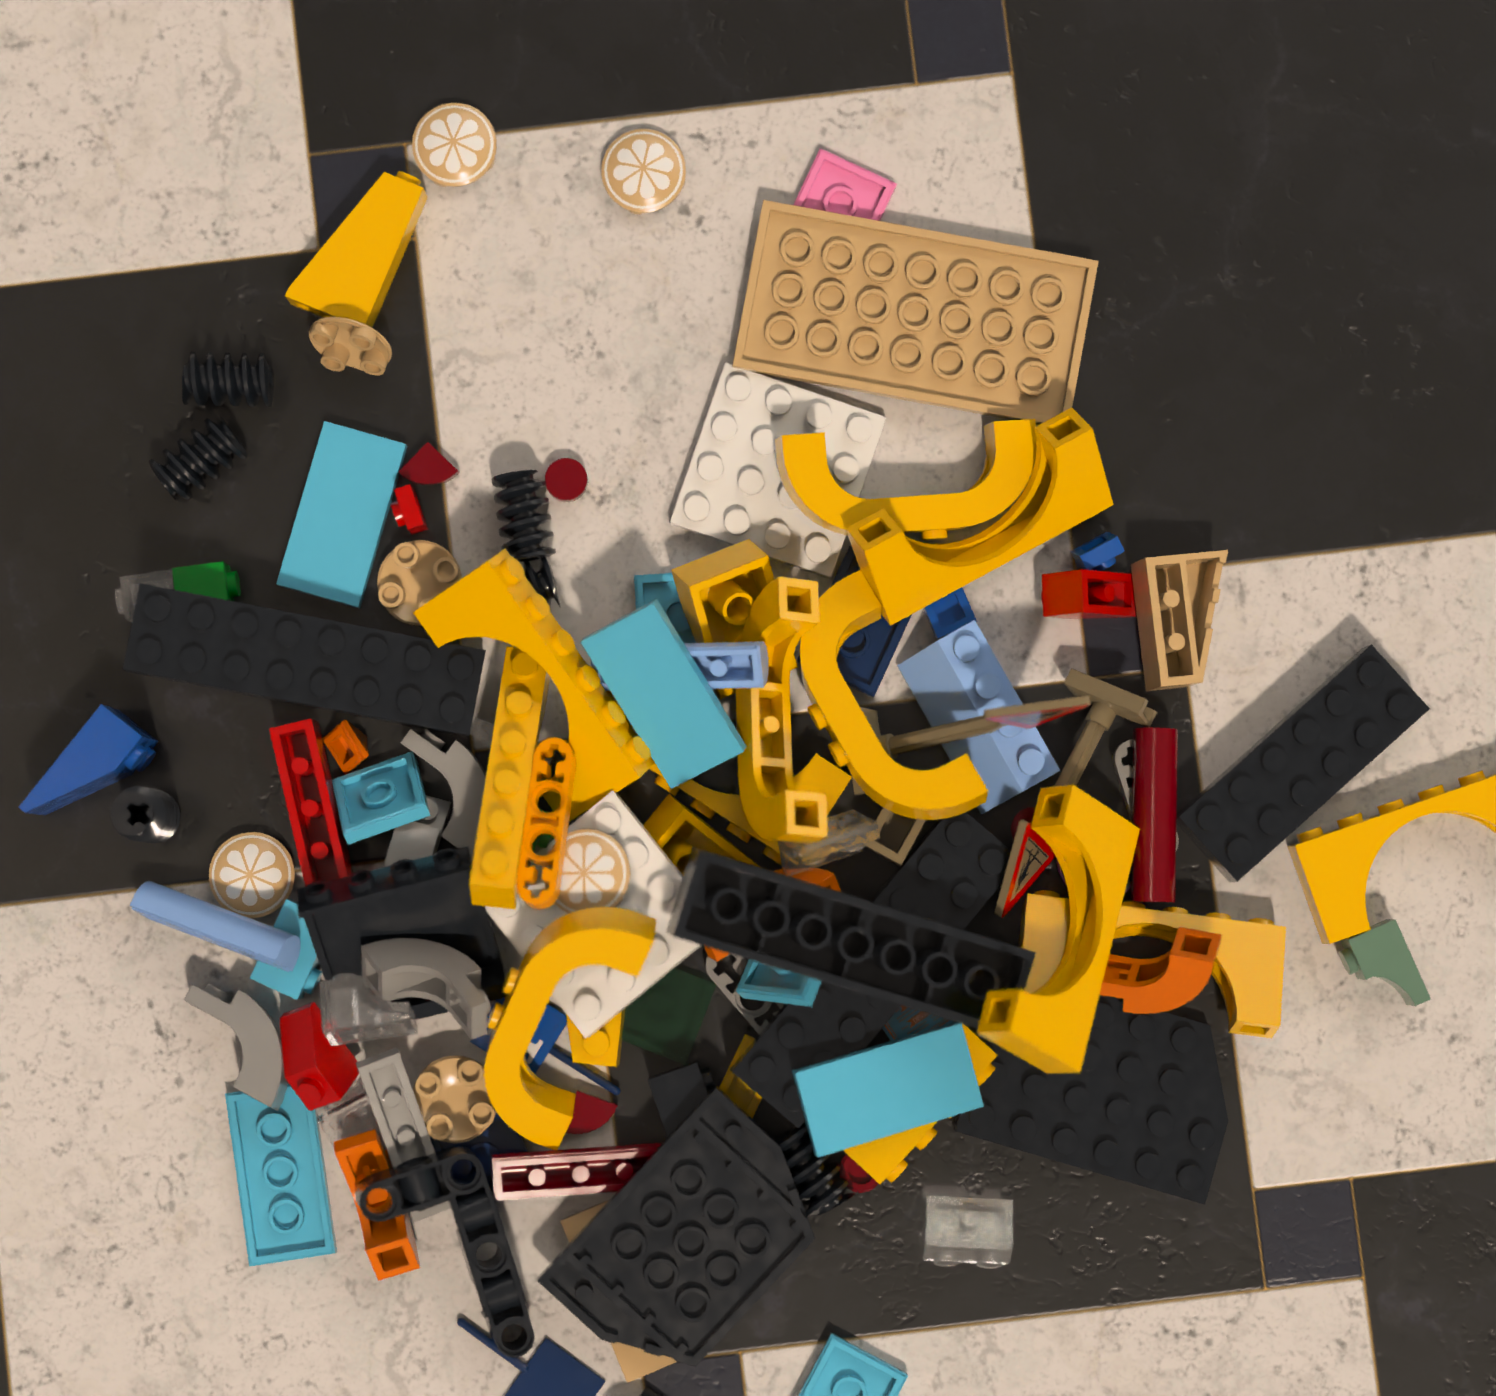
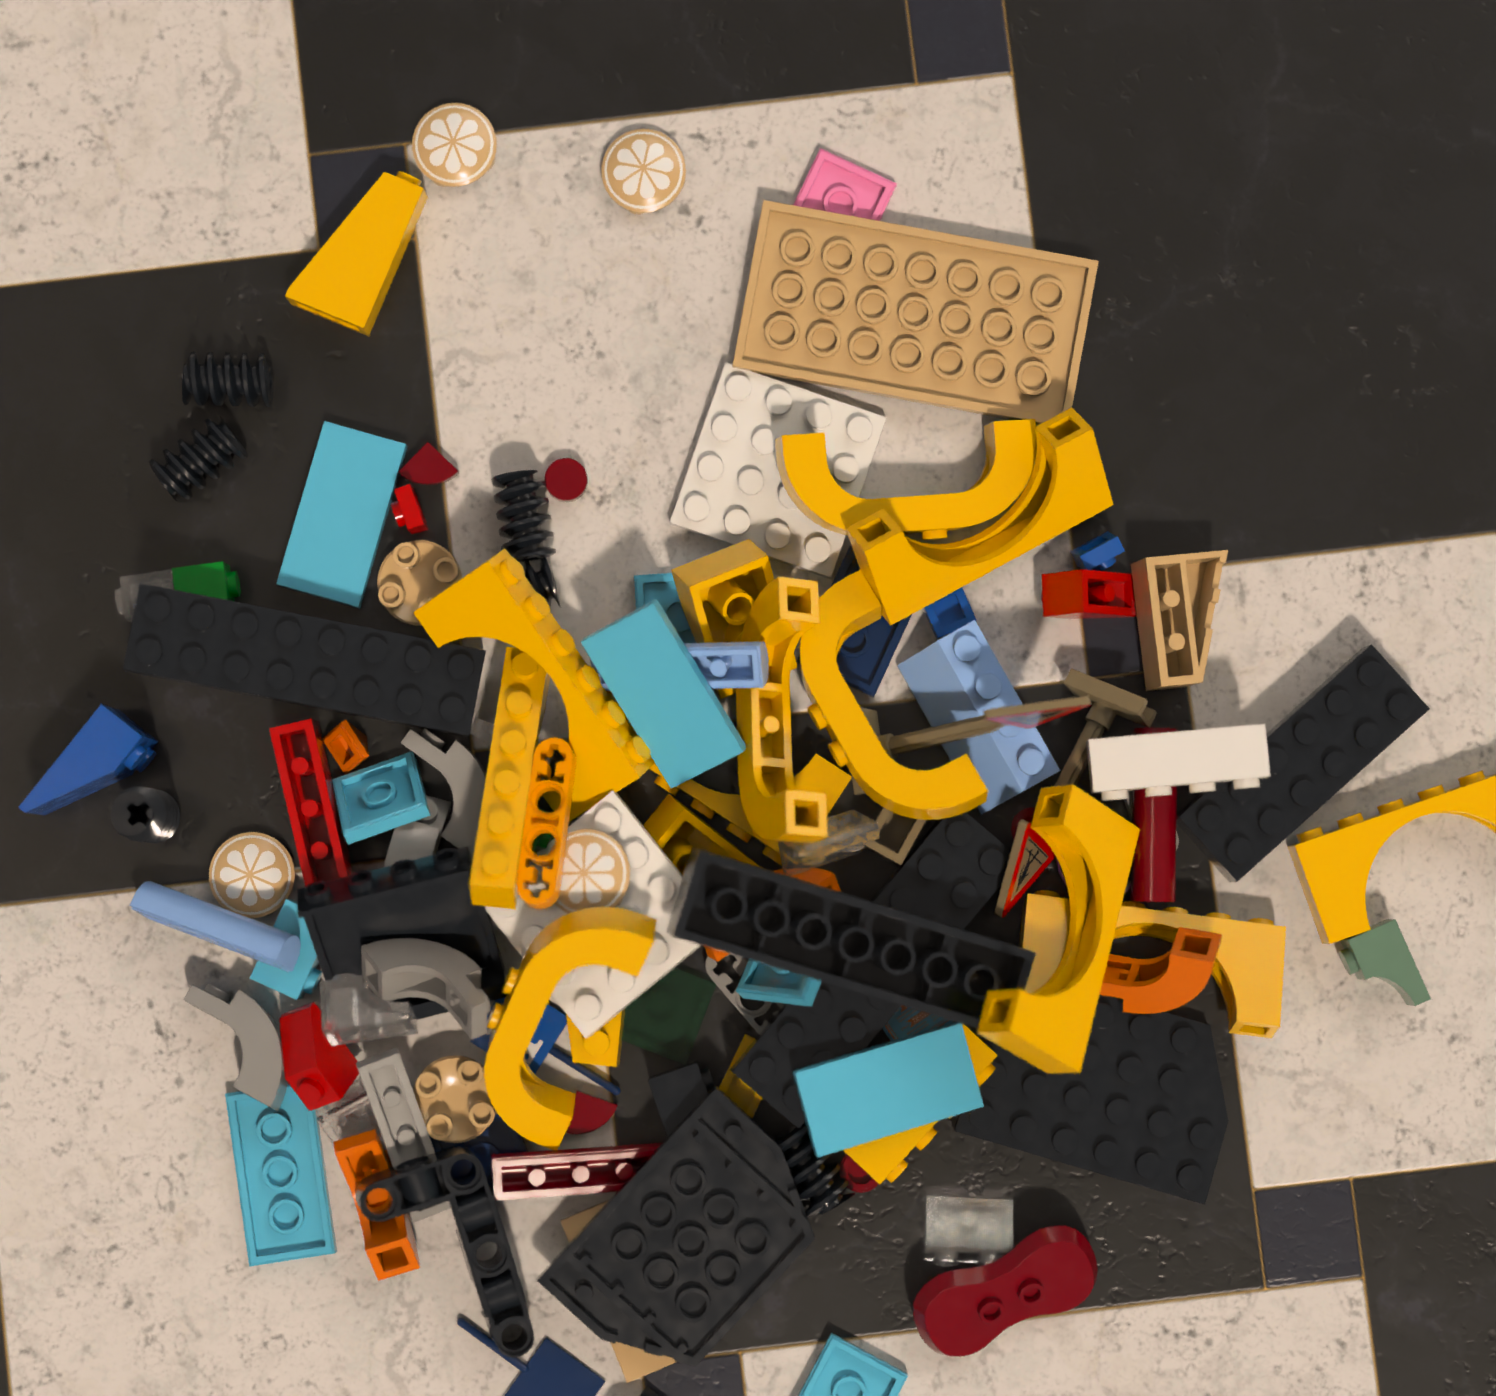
tan dish [309,317,392,376] -> none
none -> dark red plate [913,1226,1098,1357]
none -> white brick [1086,724,1270,801]

